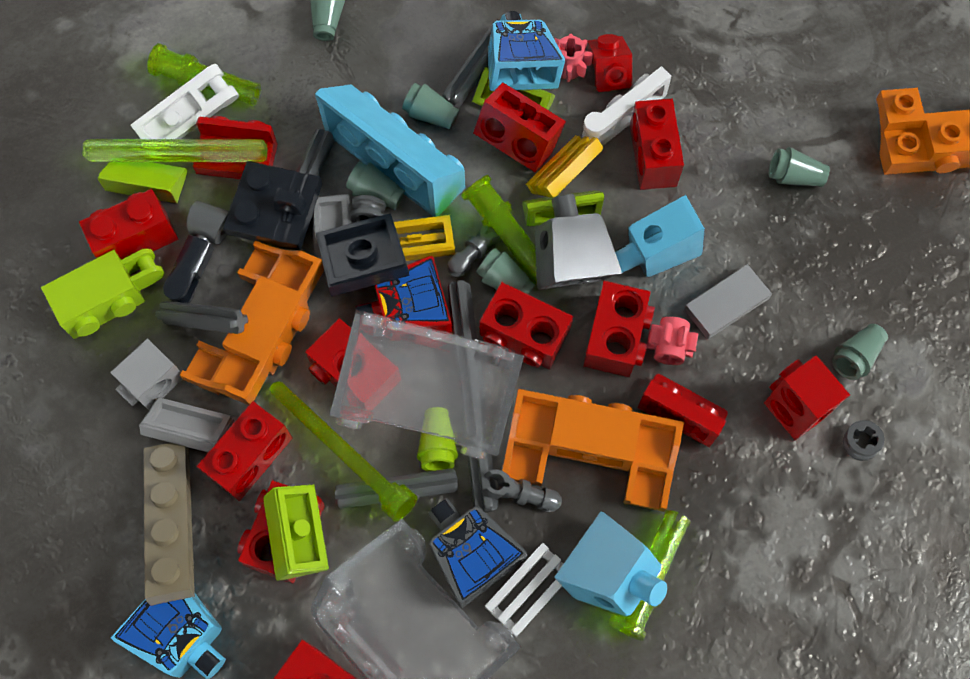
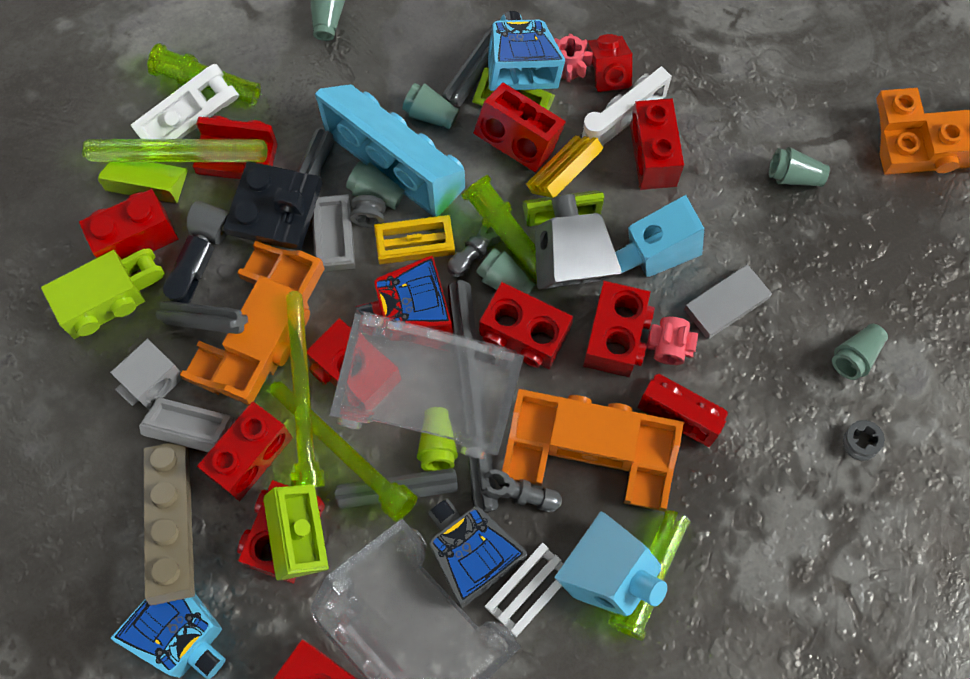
black tile [316,213,410,297] -> none
red brick [764,355,850,441] -> none
none -> clear neon green piece [286,291,325,487]

